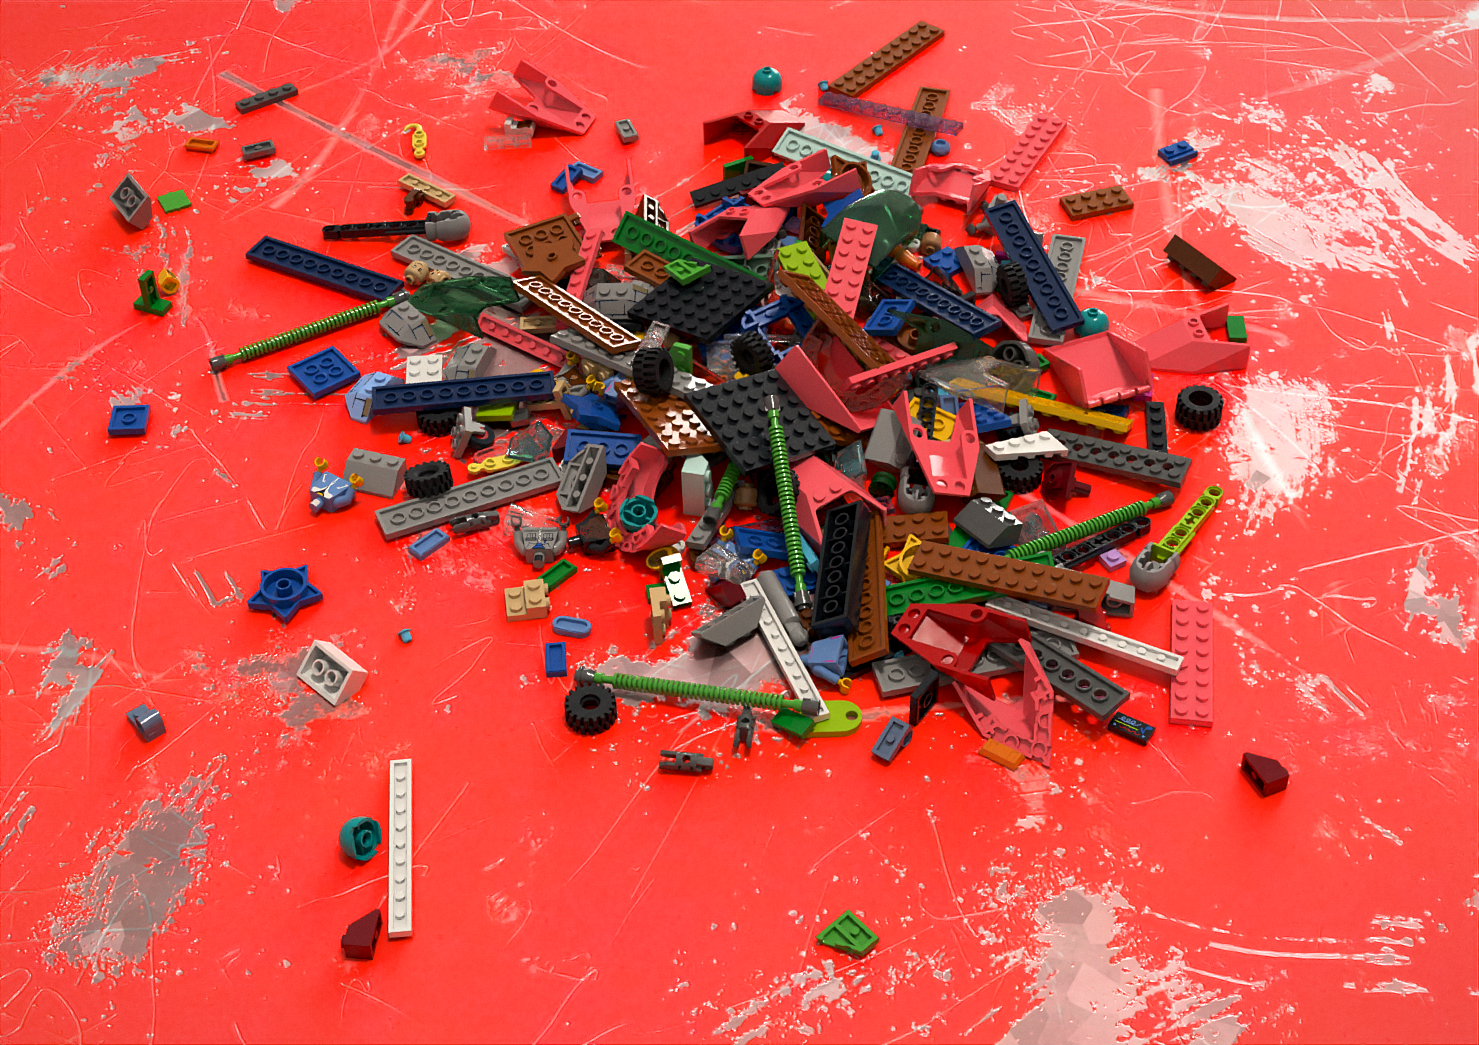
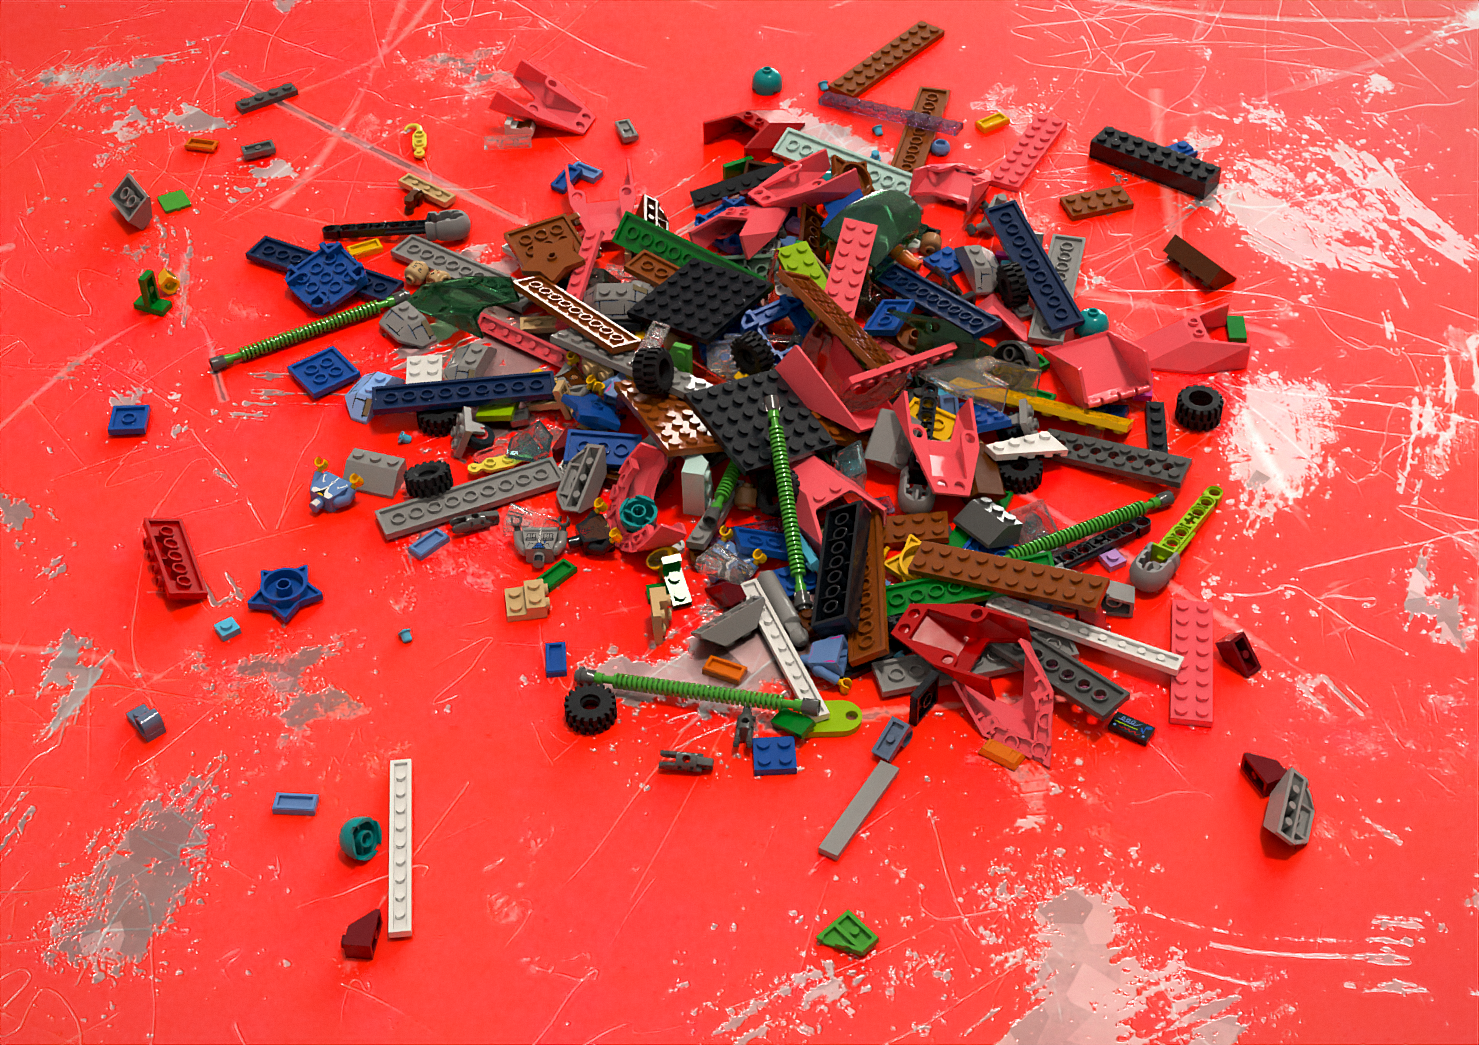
slope [296,640,369,706] -> none
medium blue tile [552,616,592,638] -> none
bright green wing [664,259,711,286] -> none
dark green wheel [868,471,897,501] -> none
dark red piece [1041,461,1091,500] -> none
none -> red plate [143,518,208,600]
none -> medium azure plate [214,616,242,642]
none -> medium blue tile [272,792,320,816]
none -> blue plate [284,241,368,316]
none -> yellow tile [346,238,384,259]
none -> orange tile [702,655,748,685]
none -> blue plate [752,736,797,776]
none -> light grey tile [818,760,900,861]
none -> tile [975,112,1010,133]
none -> brick [1089,126,1221,200]
none -> dark red slope [1215,632,1262,678]
none -> light grey wedge [1263,767,1315,846]

